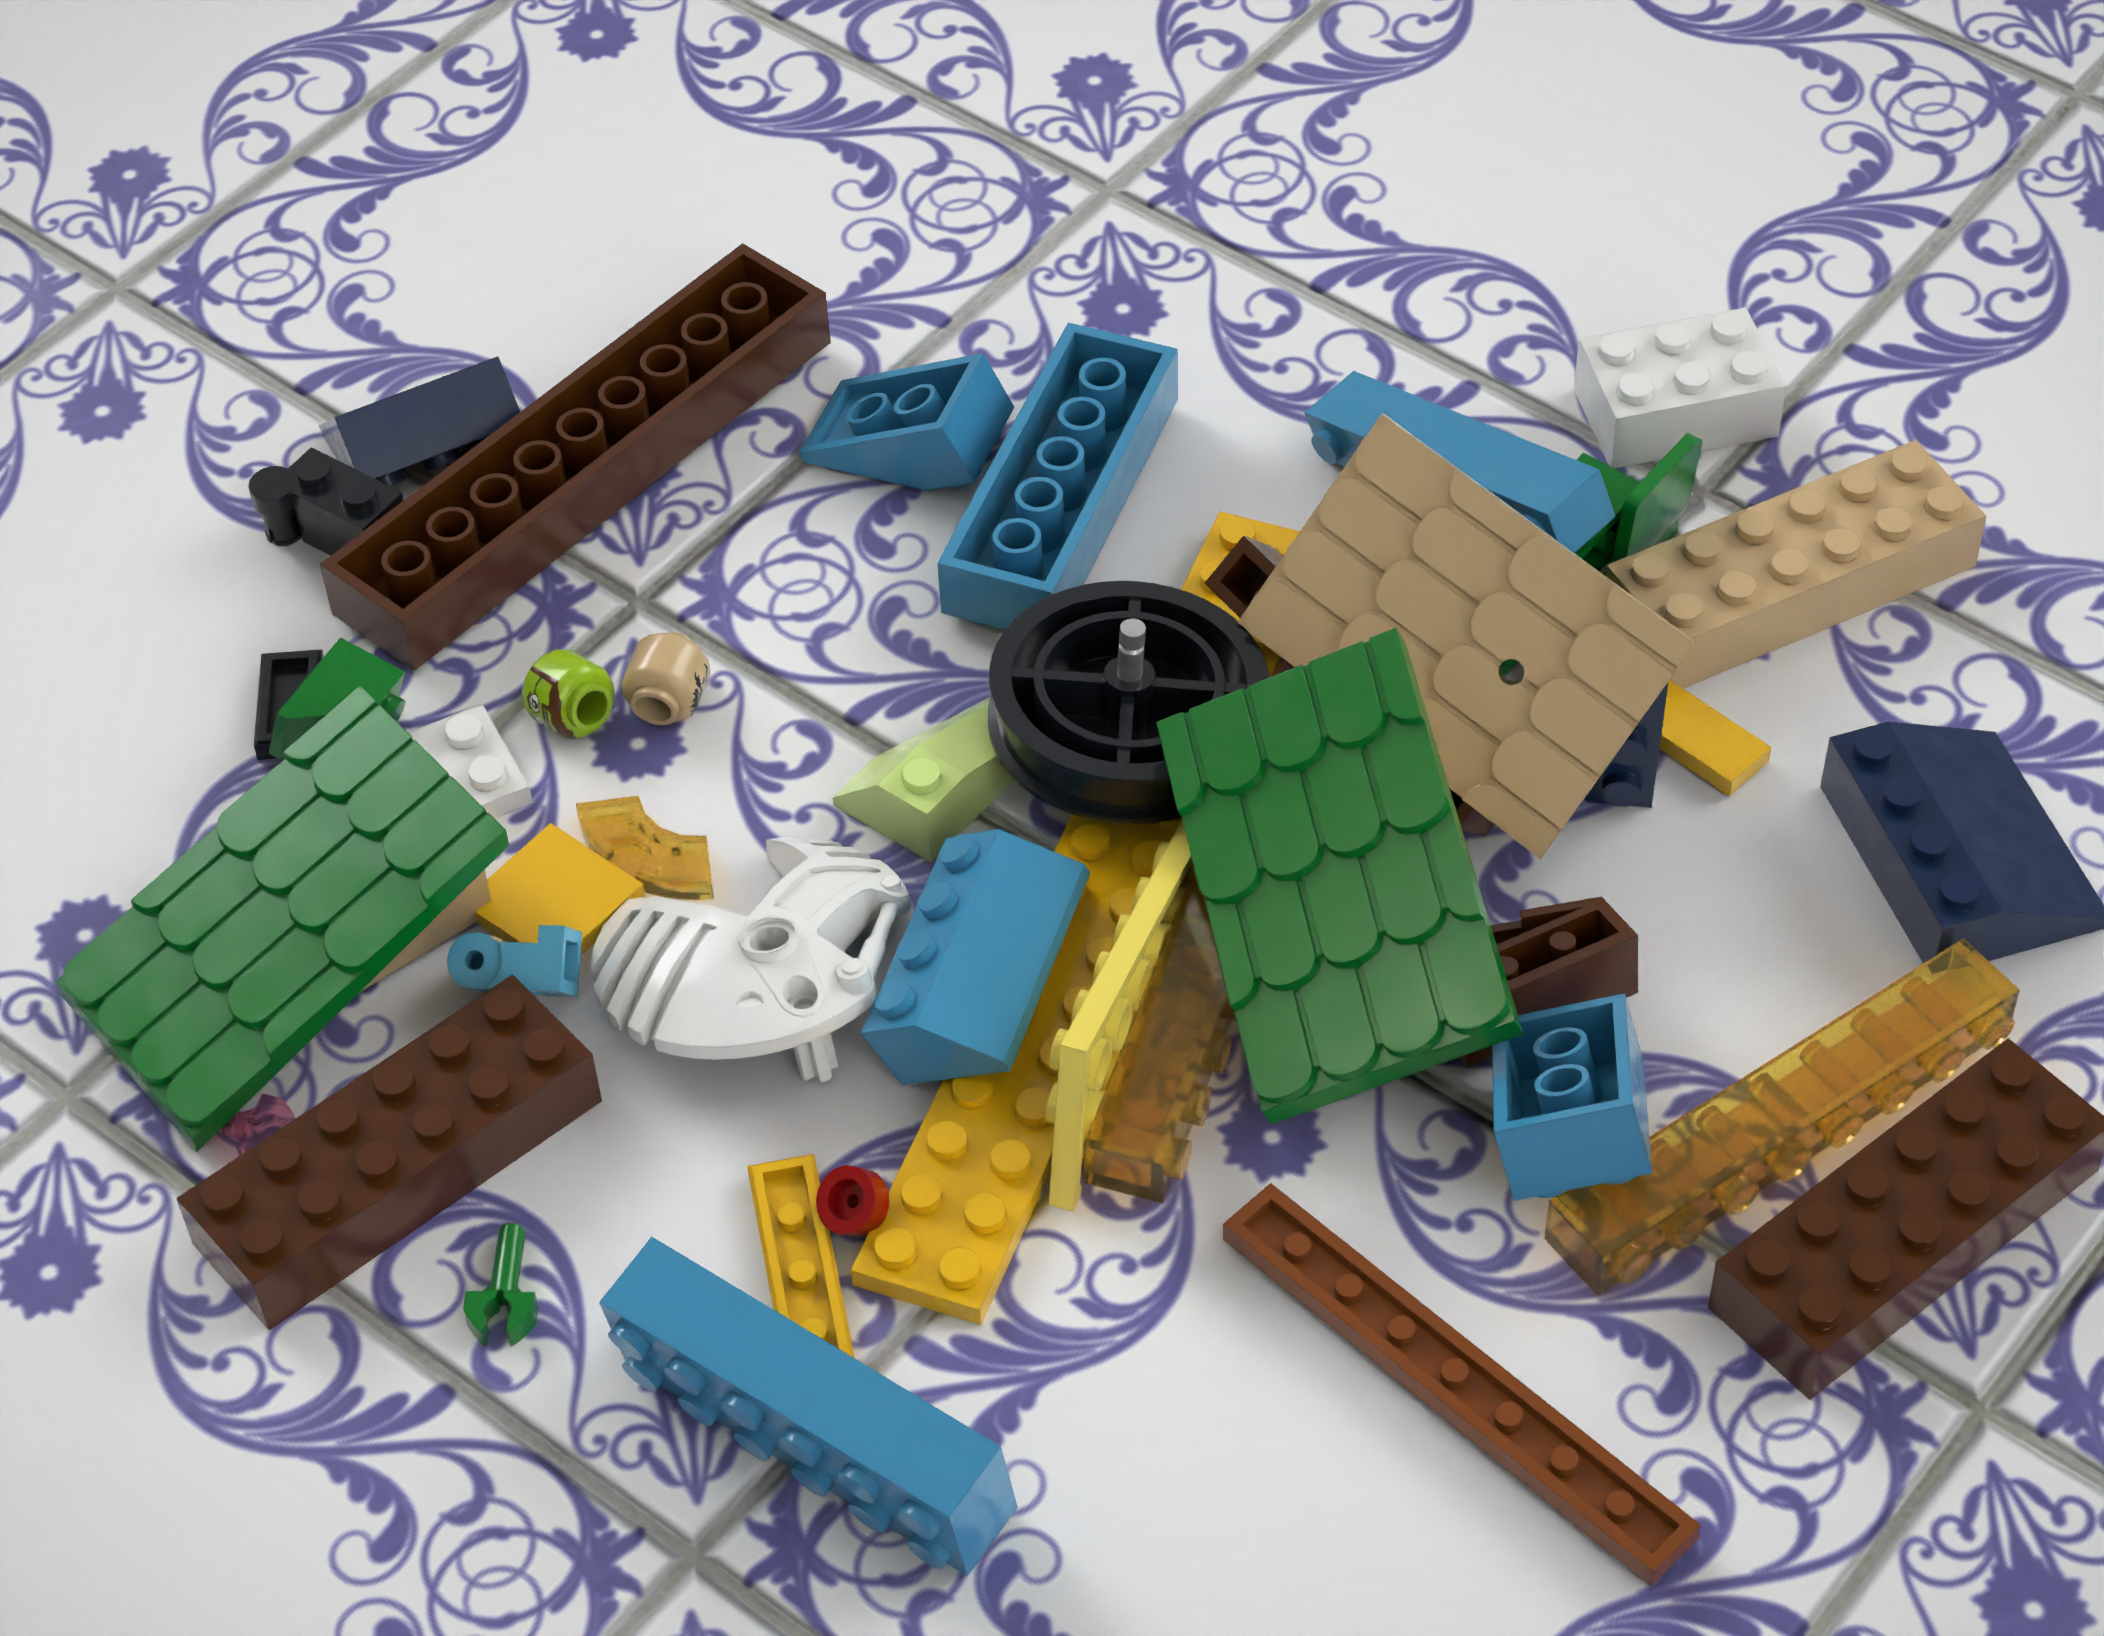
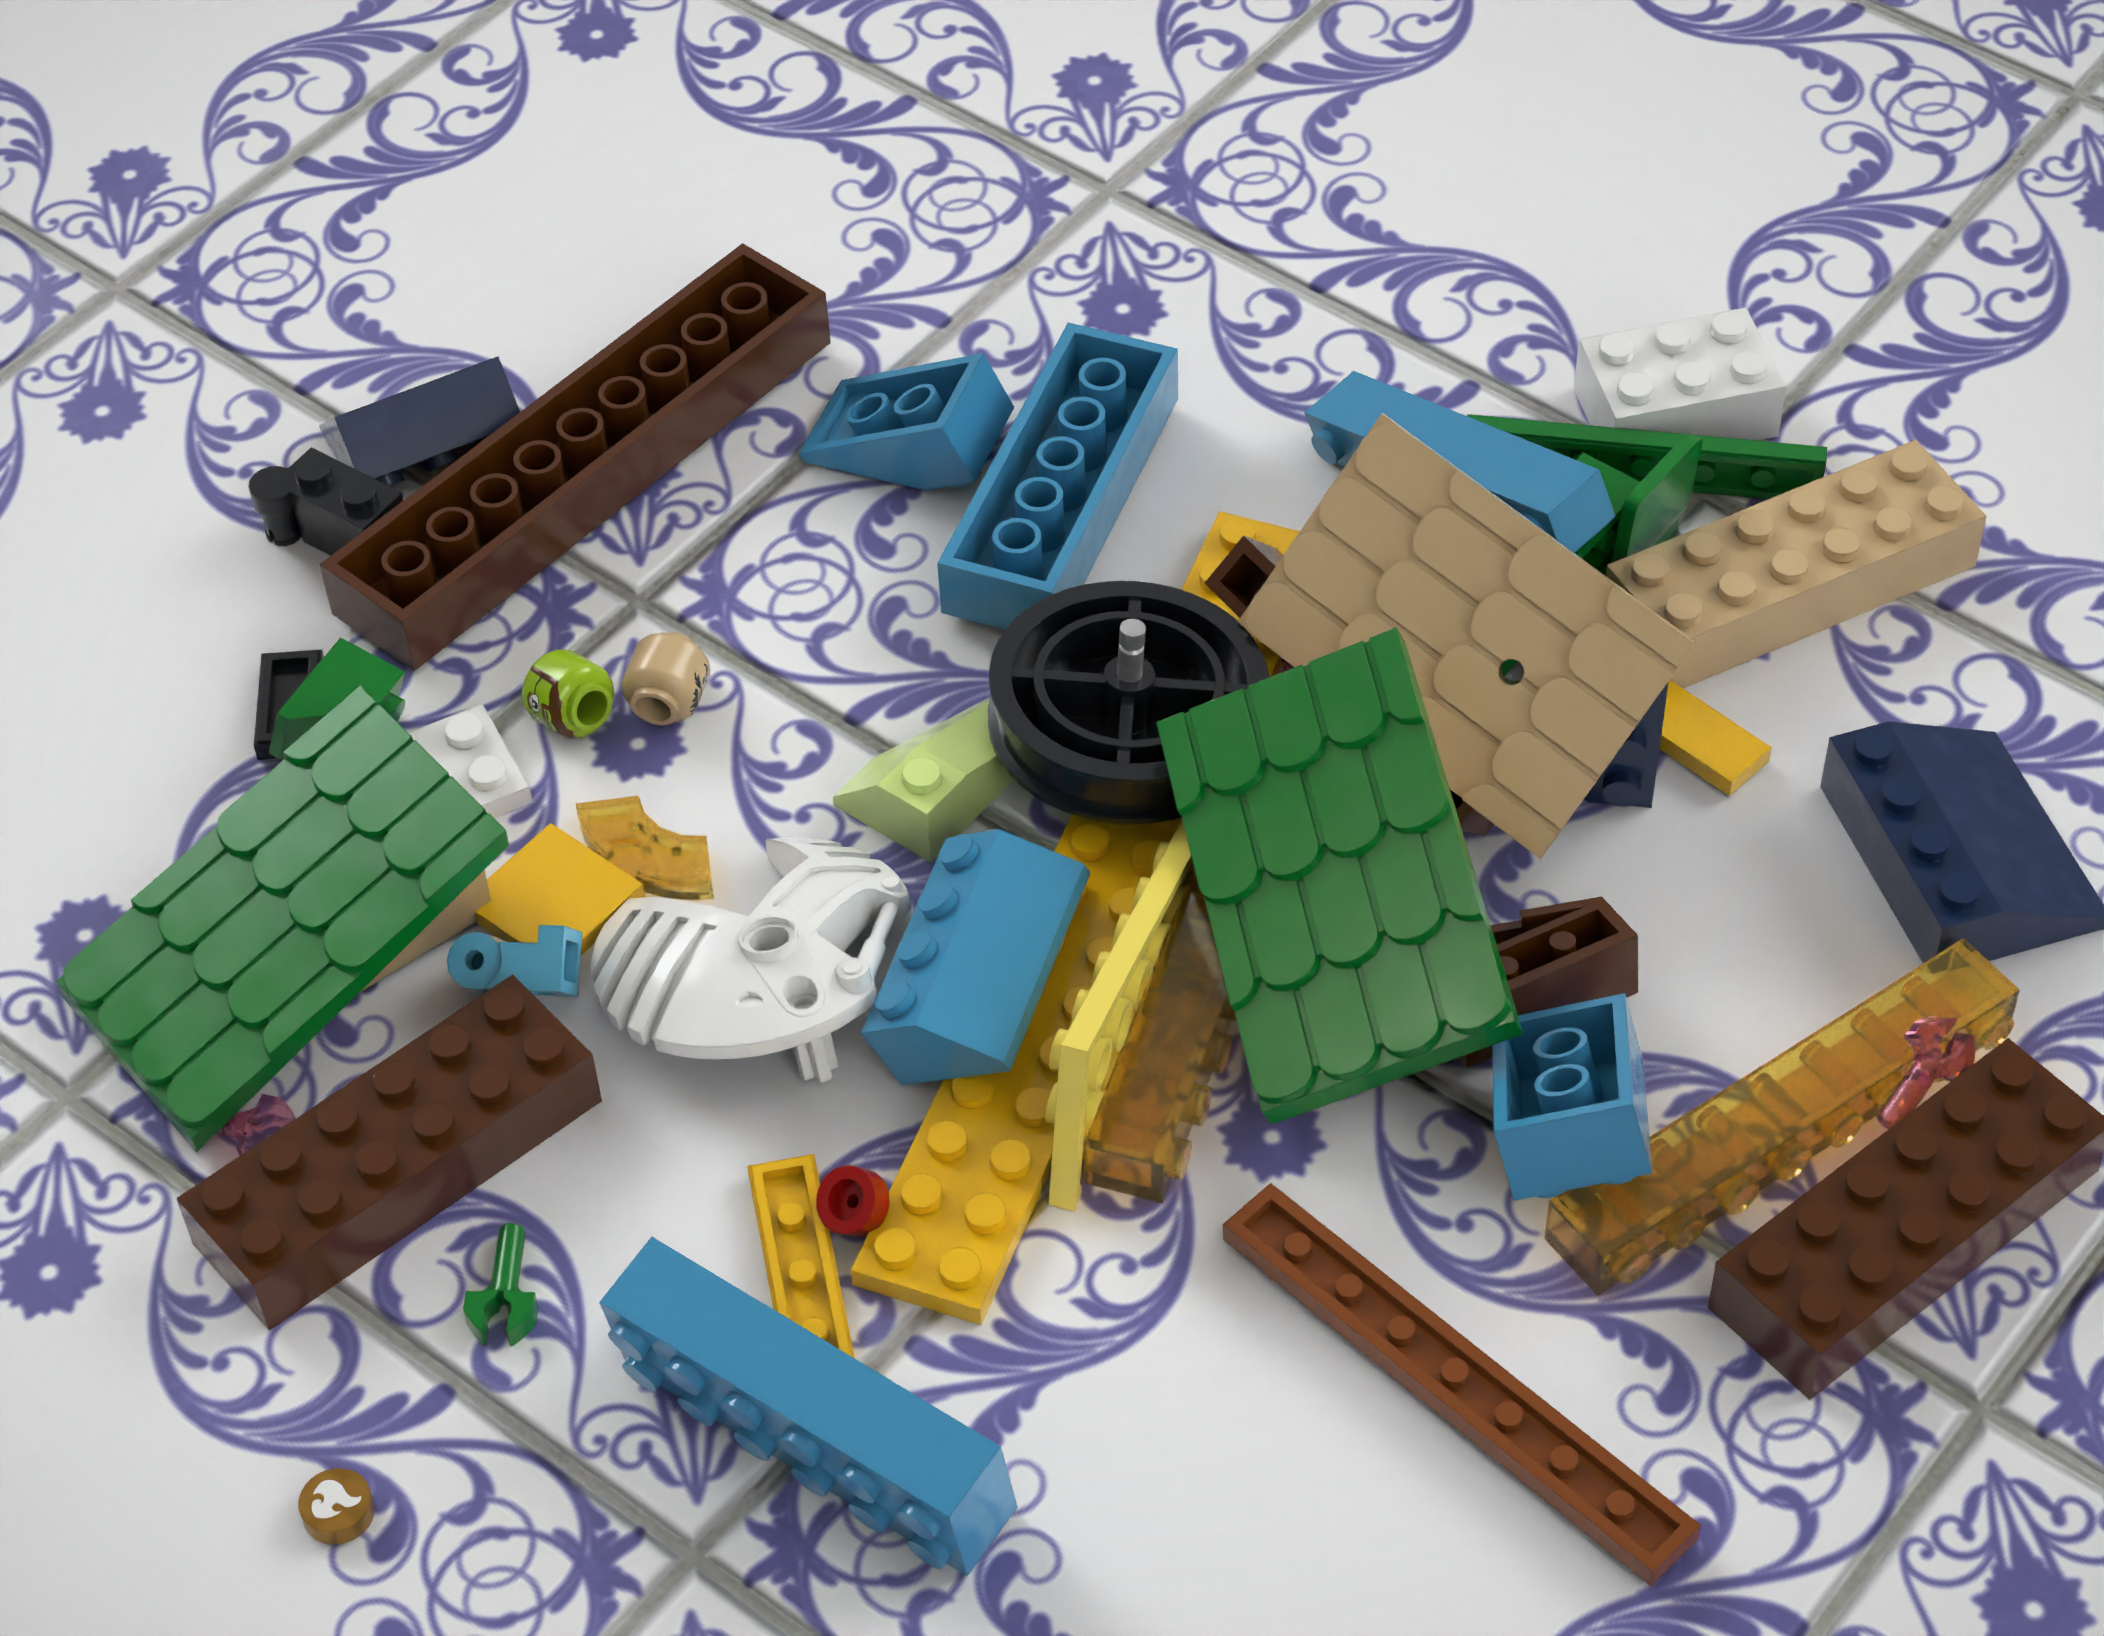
none -> pearl gold tile [298,1468,375,1545]
none -> green tile [1467,414,1827,499]
none -> clear pink bar [1877,1016,1975,1130]

